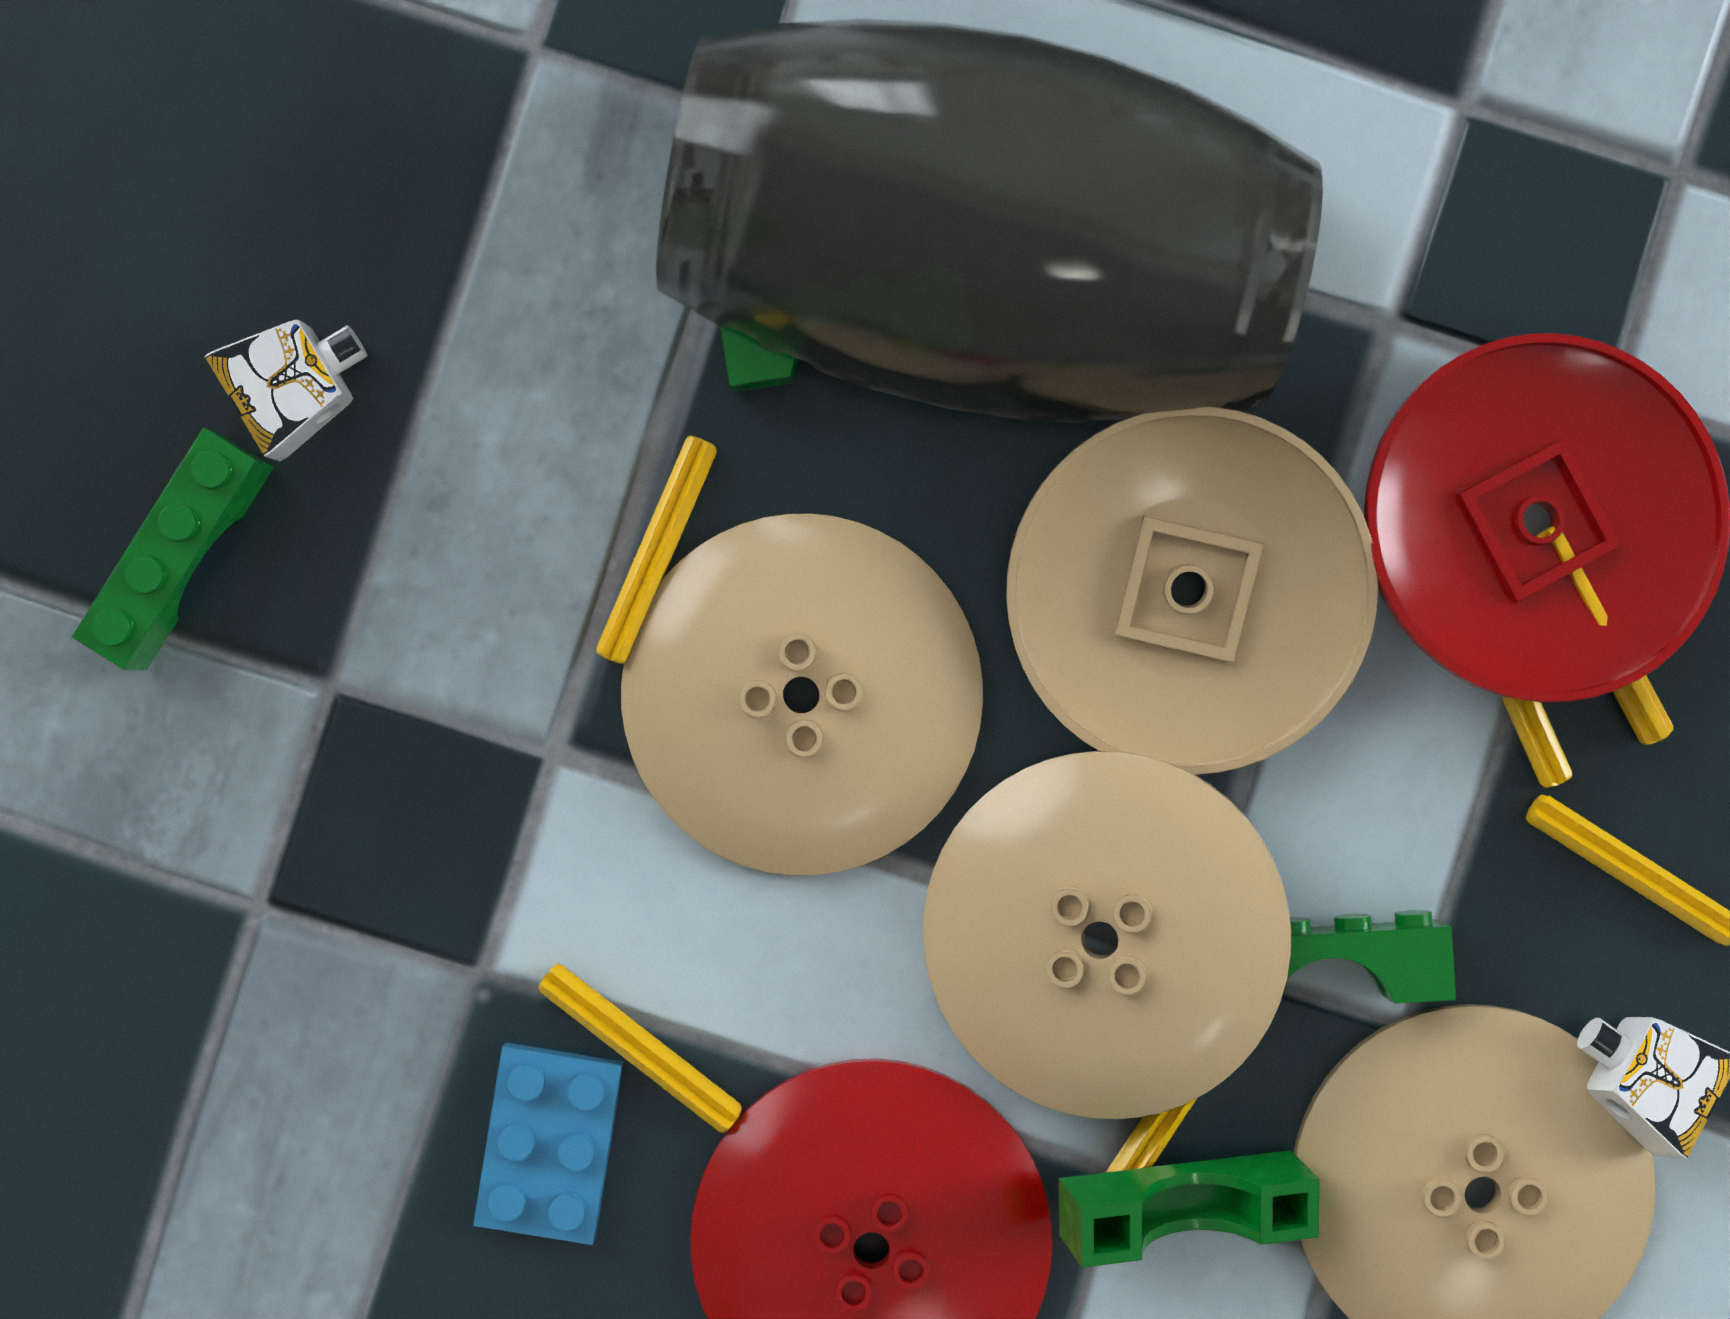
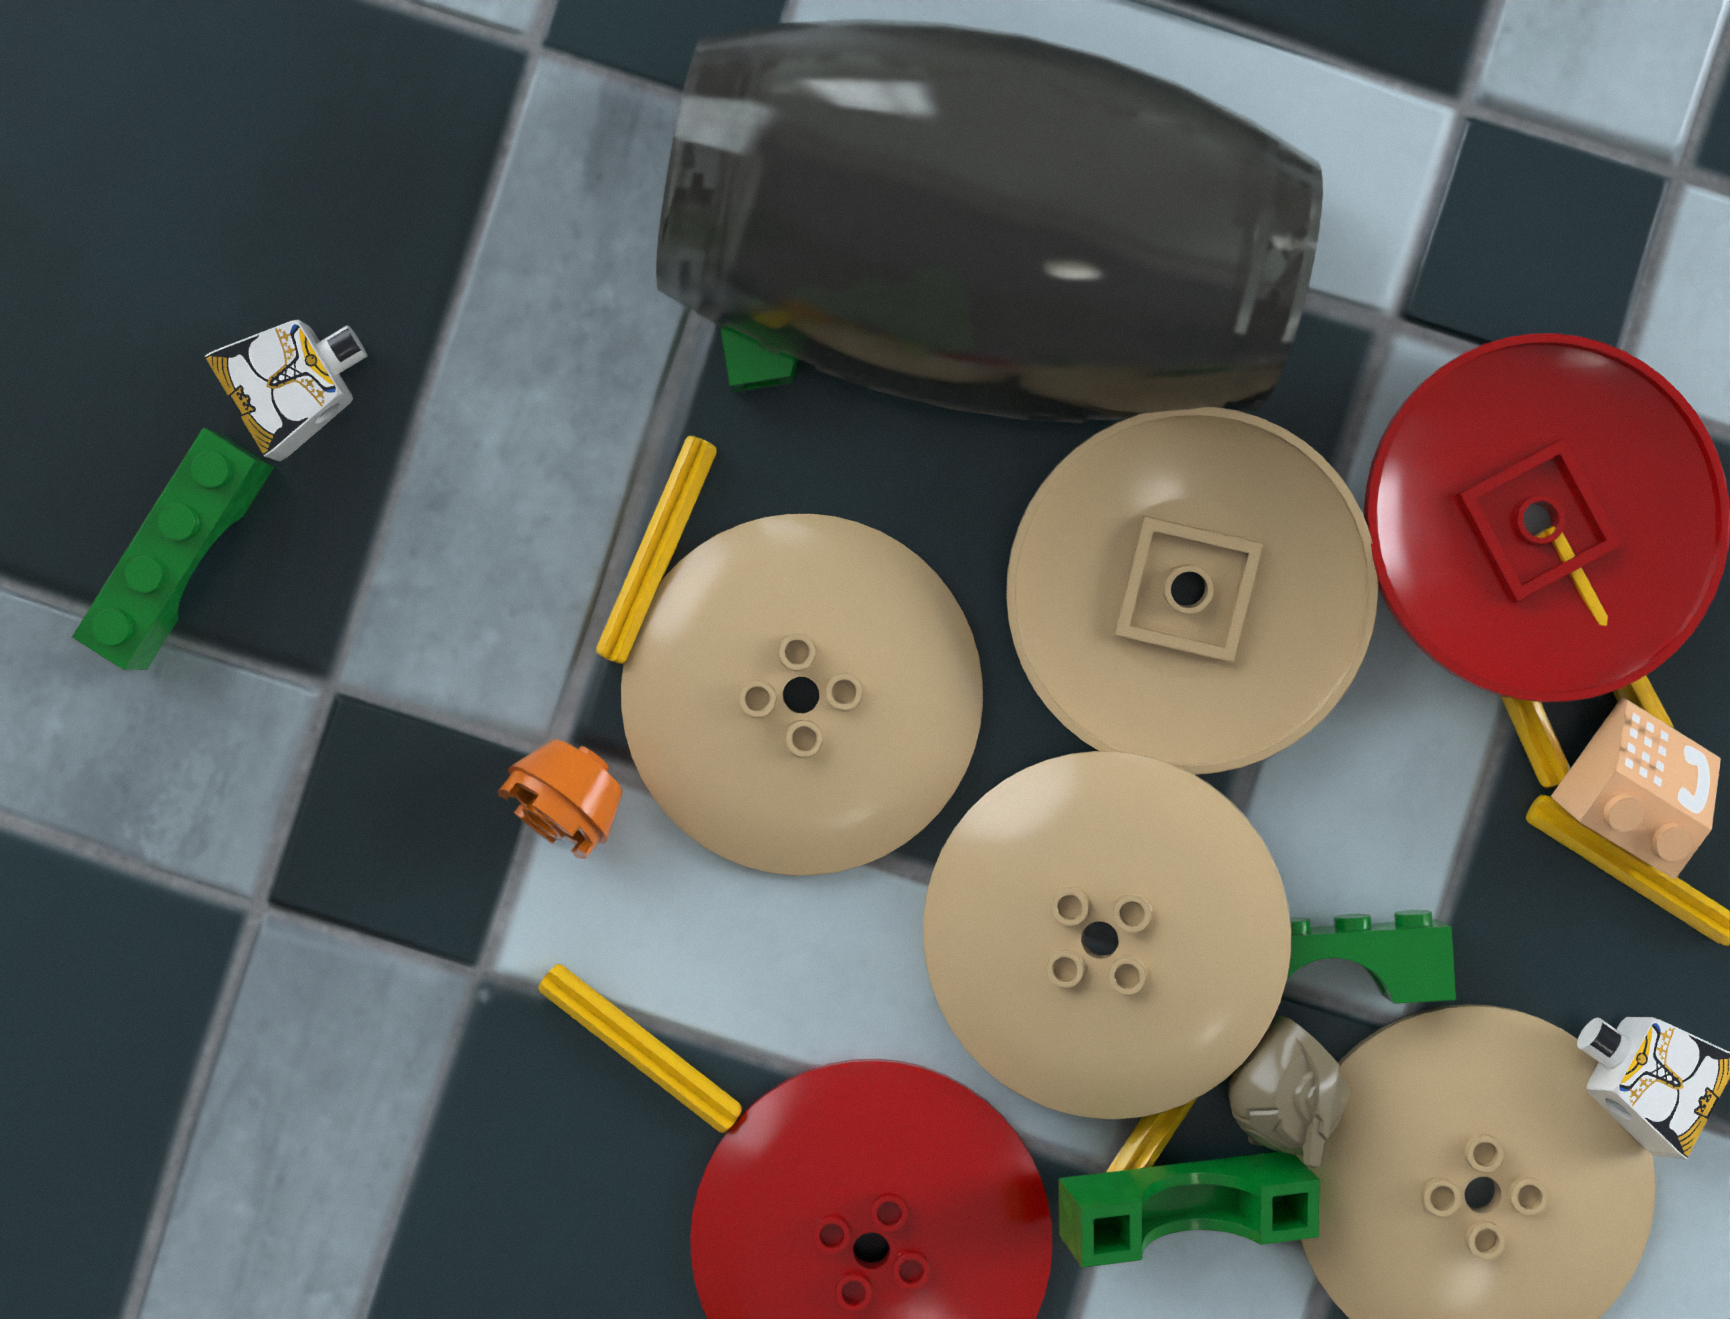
dark azure plate [473,1042,624,1245] -> none
none -> orange cone [498,739,623,859]
none -> dark tan helmet [1228,1015,1351,1168]
none -> light nougat slope [1551,696,1721,880]

